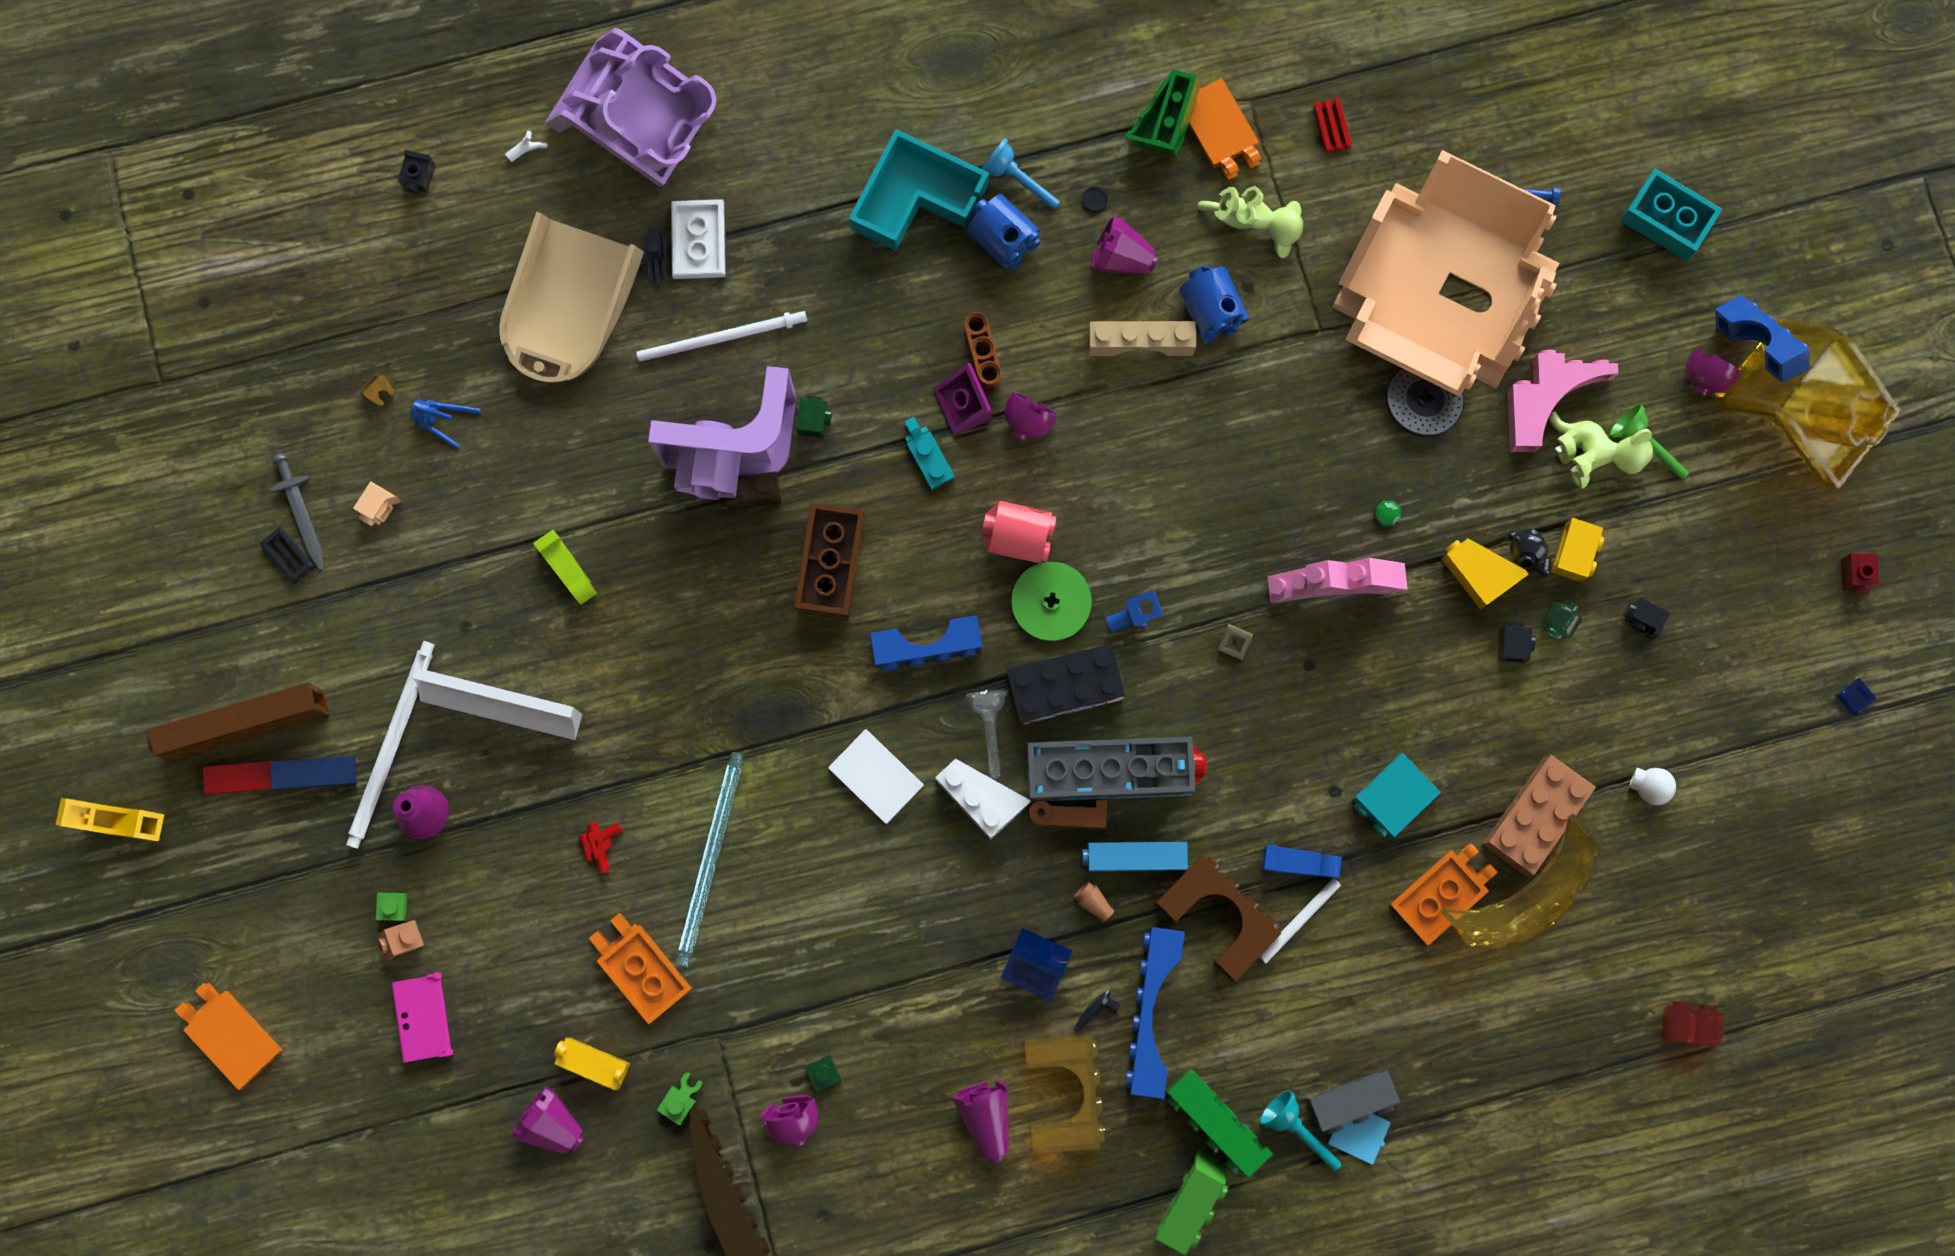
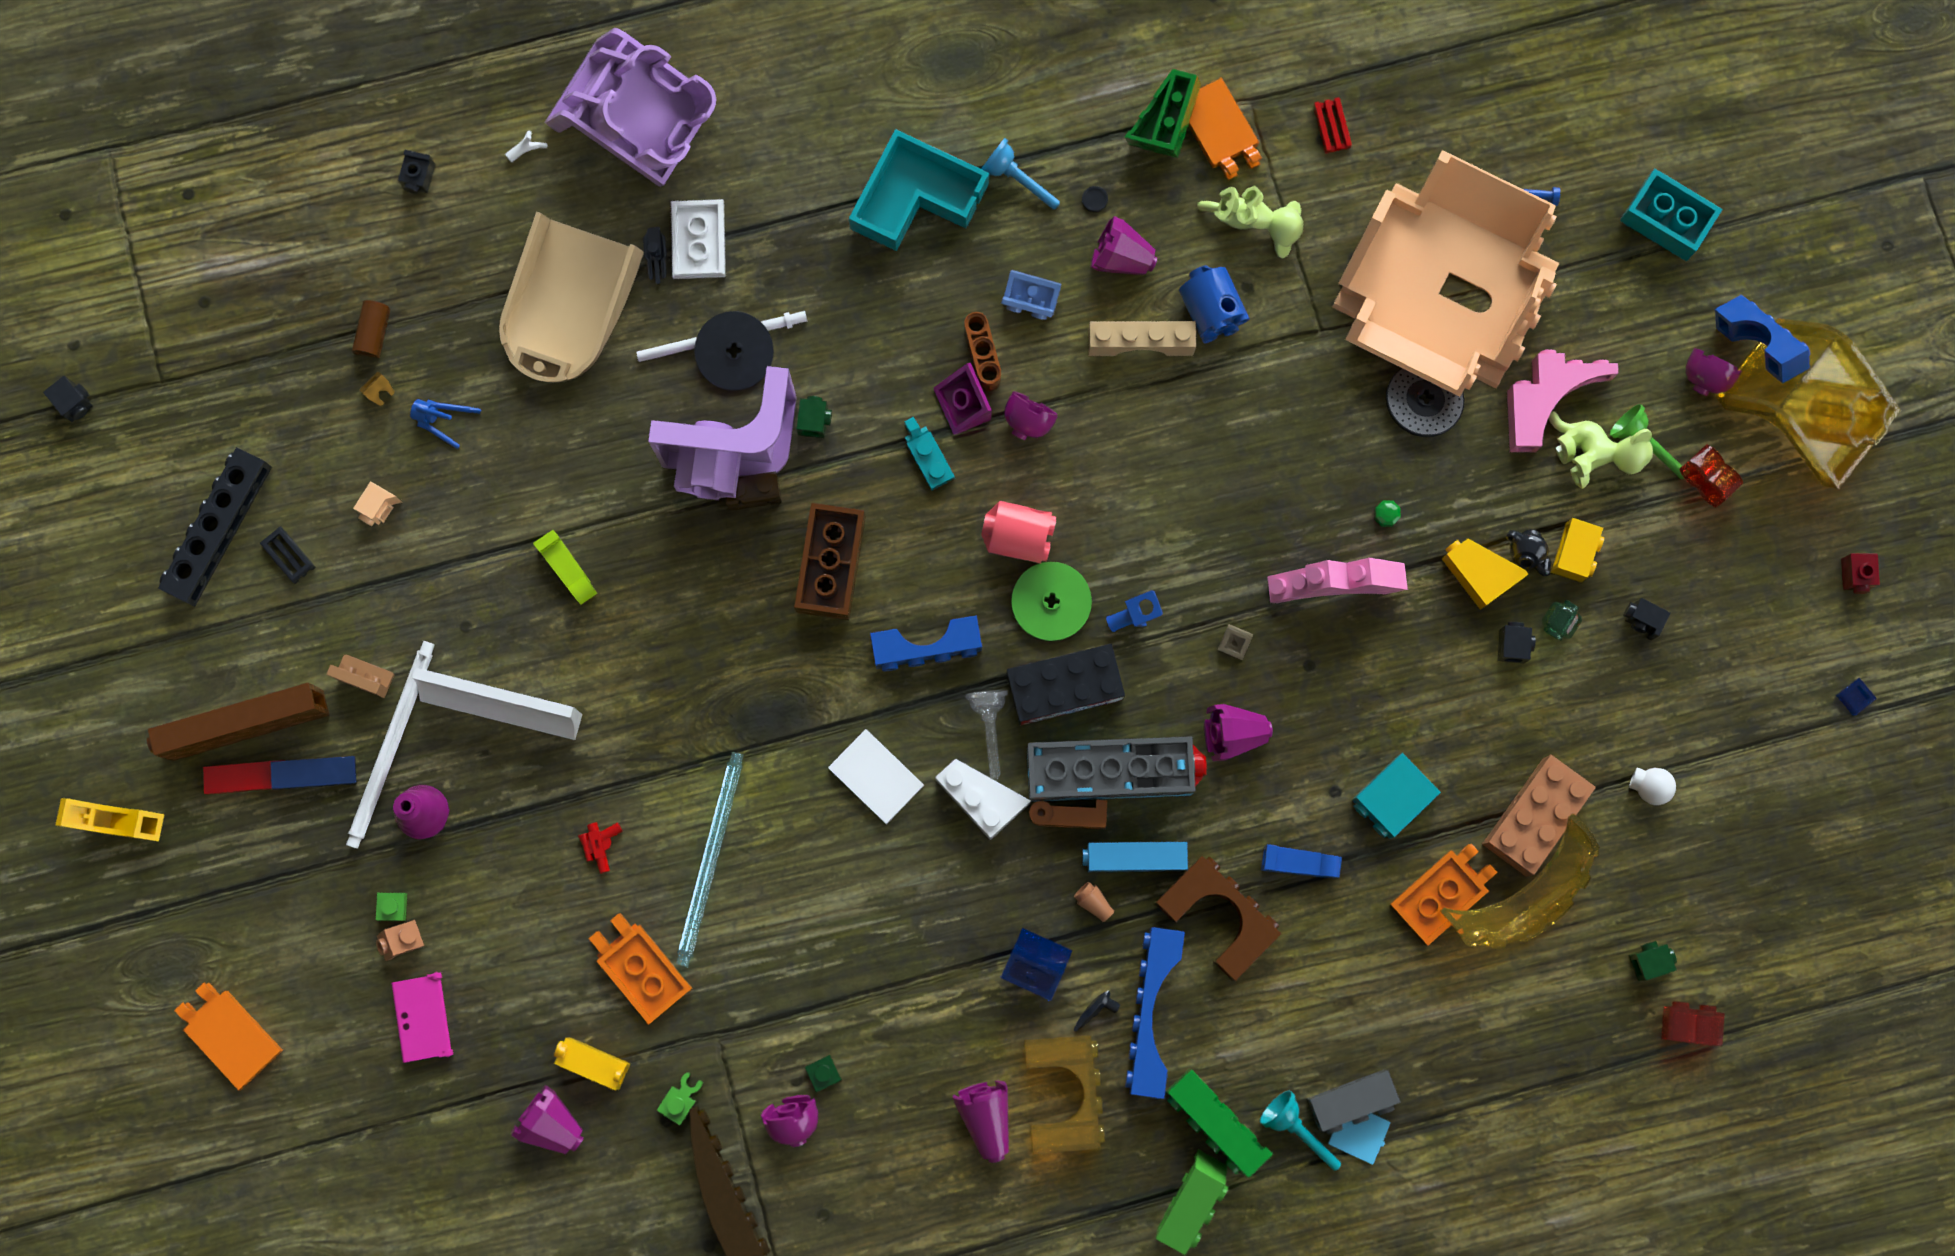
dark grey sword [270,453,324,570] -> none
blue cylinder [967,194,1041,271] -> none
white bar [1259,878,1341,964] -> none
none -> black brick [43,376,93,422]
none -> black brick [158,447,272,607]
none -> medium nougat bracket [326,655,394,698]
none -> reddish brown brick [352,300,390,359]
none -> black piece [694,311,774,391]
none -> medium blue bracket [1001,270,1062,320]
none -> magenta cone [1204,704,1273,761]
none -> dark green brick [1629,941,1677,981]
none -> clear red brick [1679,444,1743,508]

